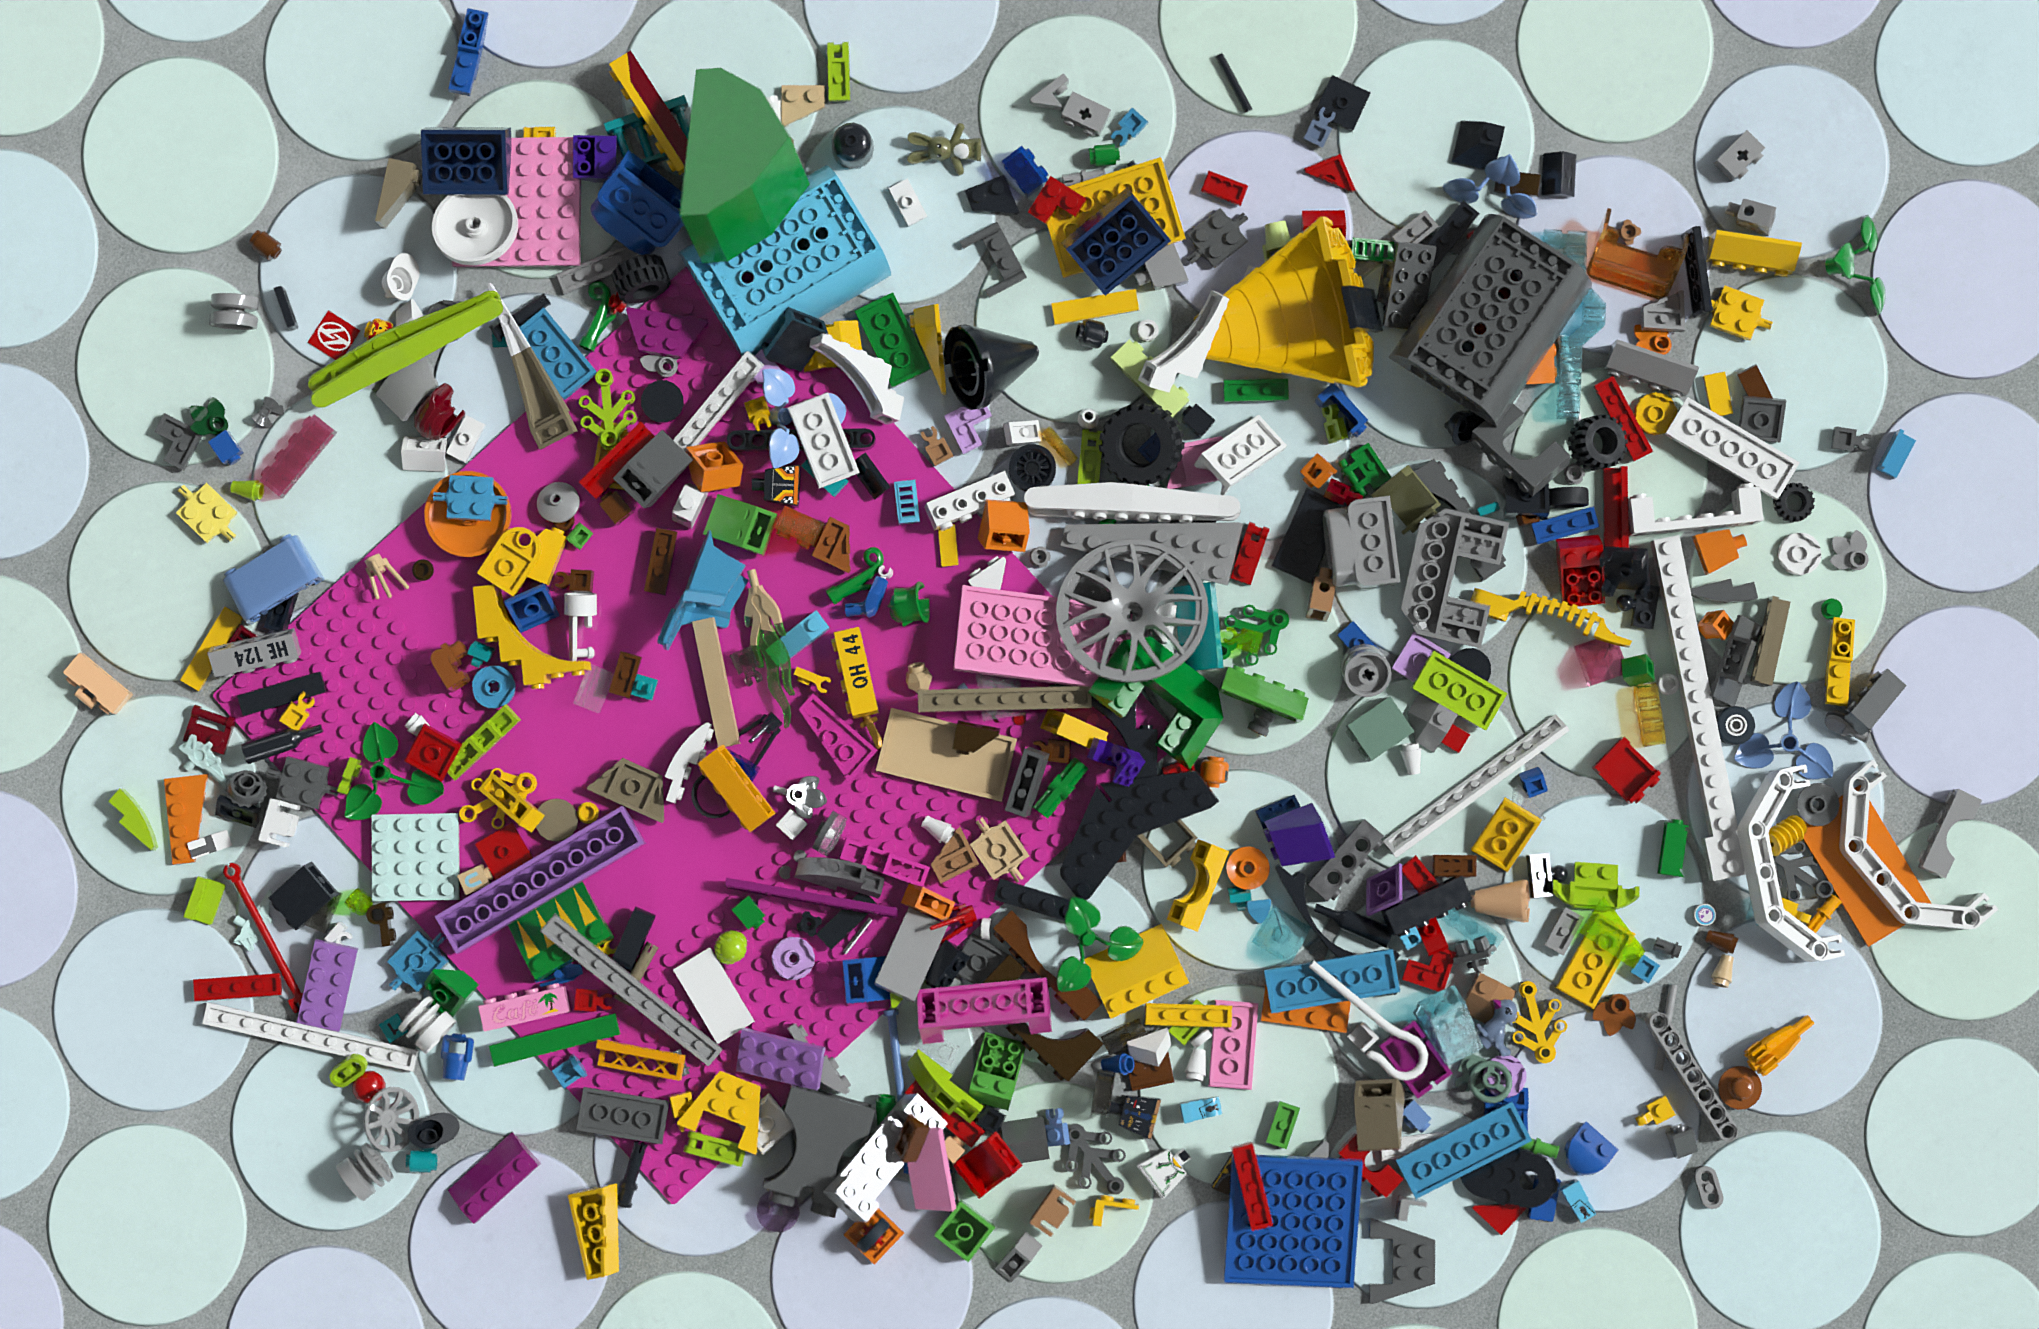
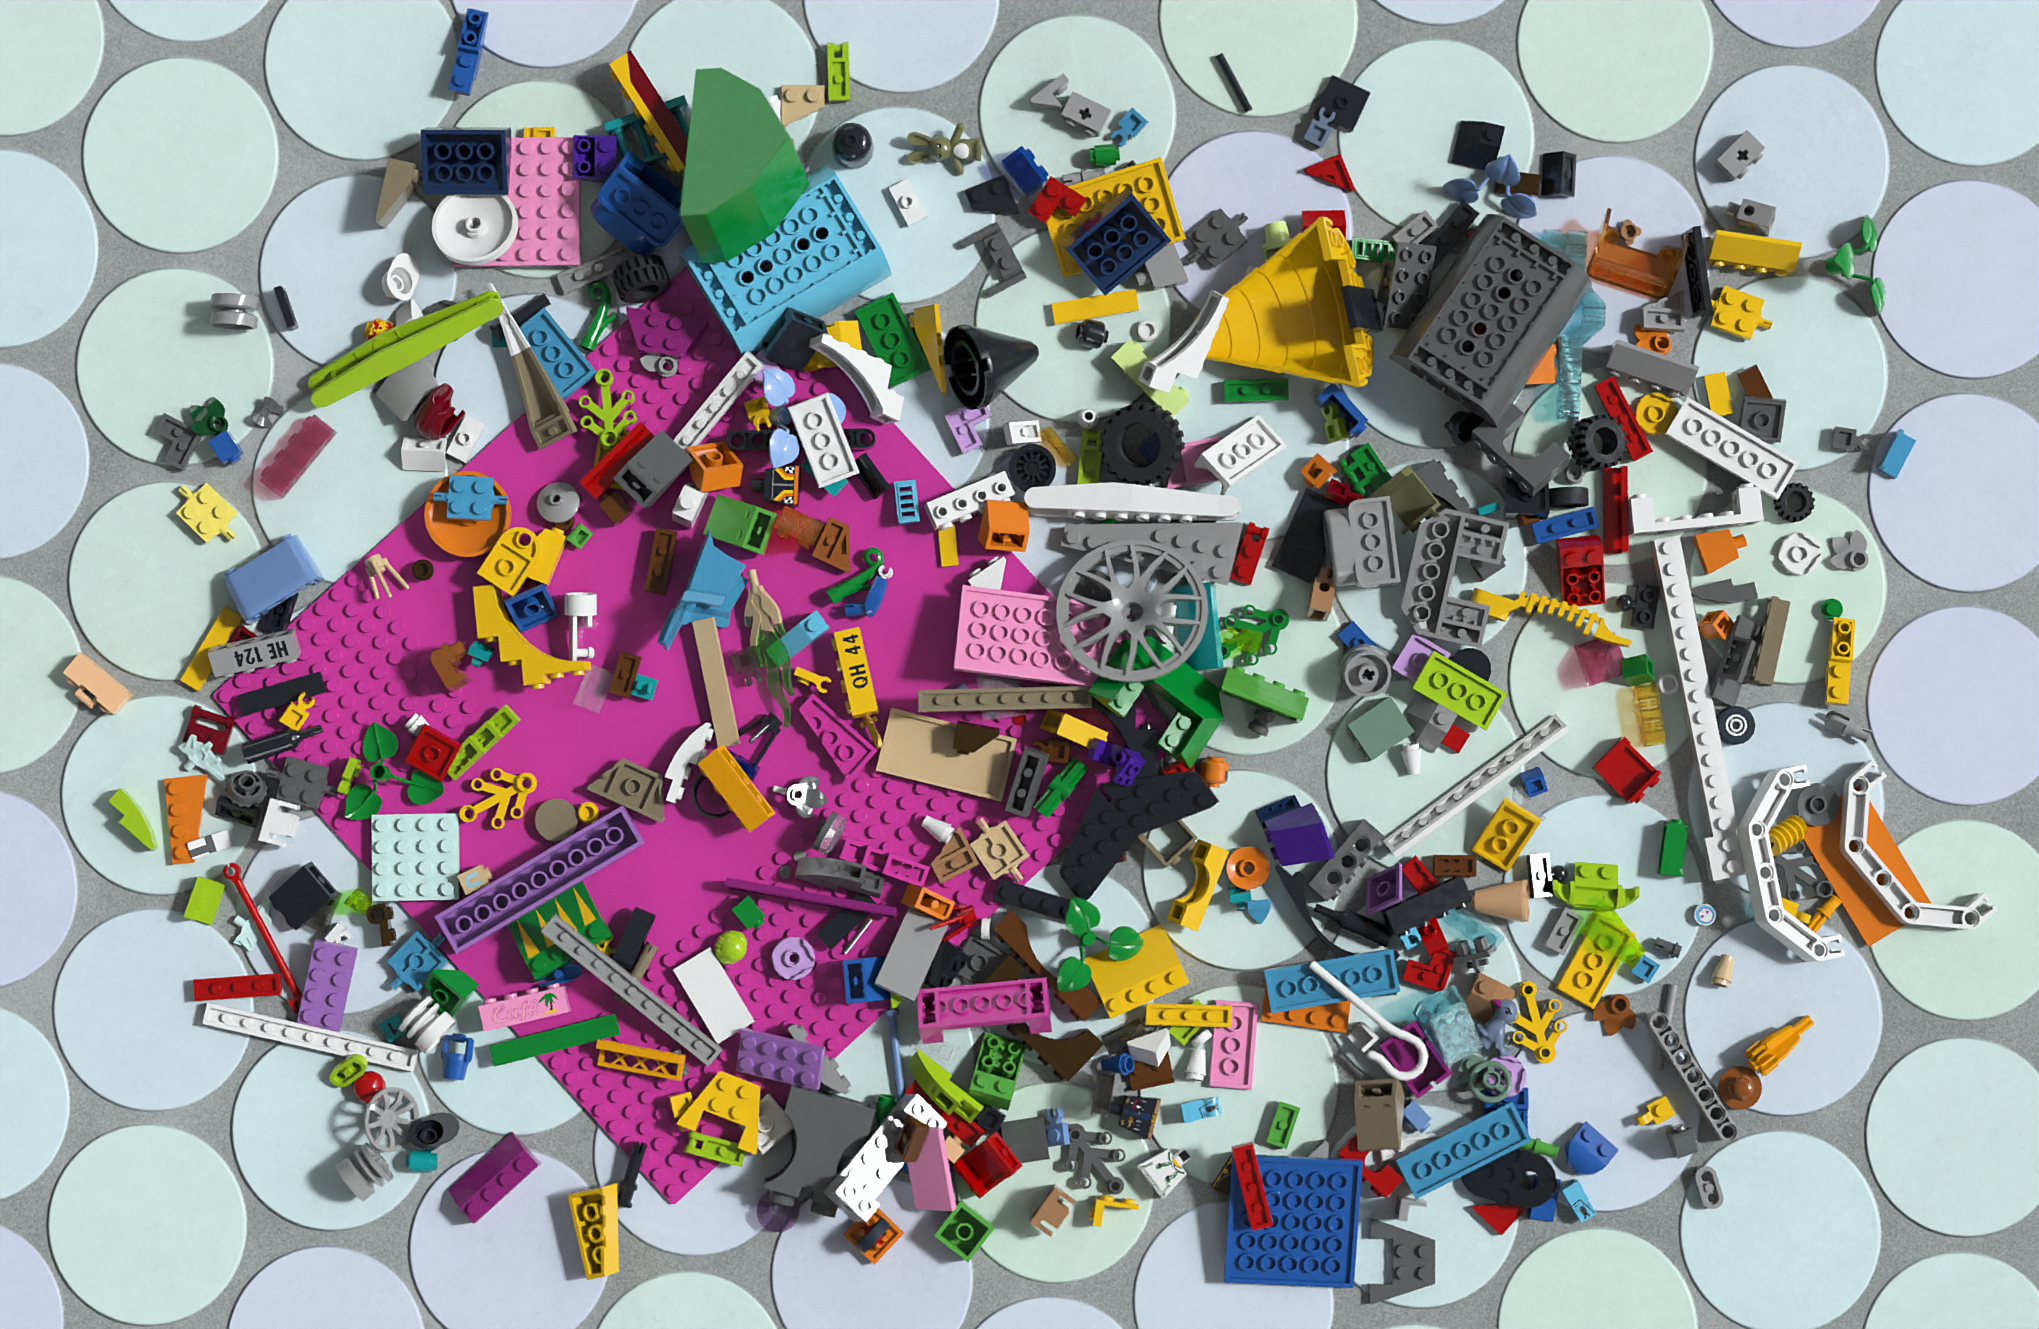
lime cone [230,480,265,501] -> none
reddish brown brick [249,230,282,260] -> none
red sticker [308,310,361,360] -> none
dark azure plate [472,666,516,709] -> none
red plate [475,822,533,880] -> none
yellow slope [478,773,545,833] -> none
dark azure tile [552,1054,588,1089] -> none
reddish brown plate [555,569,594,593] -> none
red plate [574,988,613,1012] -> none
dark grey plate [576,1087,670,1144] -> none
red plate [608,292,627,315] -> none
black tile [641,380,684,423] -> none
white panel [776,809,808,840] -> none
black plate [797,911,822,937] -> none
green helmet [887,581,930,627] -> none
tan rock [906,662,932,693] -> none
medium nougat plate [921,426,954,467] -> none
light grey slope [995,1232,1043,1282] -> none
light grey plate [1030,546,1051,568] -> none
black brick [1181,404,1216,438] -> none
red plate [1201,171,1248,207] -> none
clear light blue slope [1252,905,1311,965] -> none
black panel [1599,546,1650,599] -> none
reddish brown cone [1705,930,1739,954] -> none
medium blue plant [1734,681,1833,779] -> none
brick [1842,668,1907,736] -> none
light grey arch [1918,789,1982,878] -> none

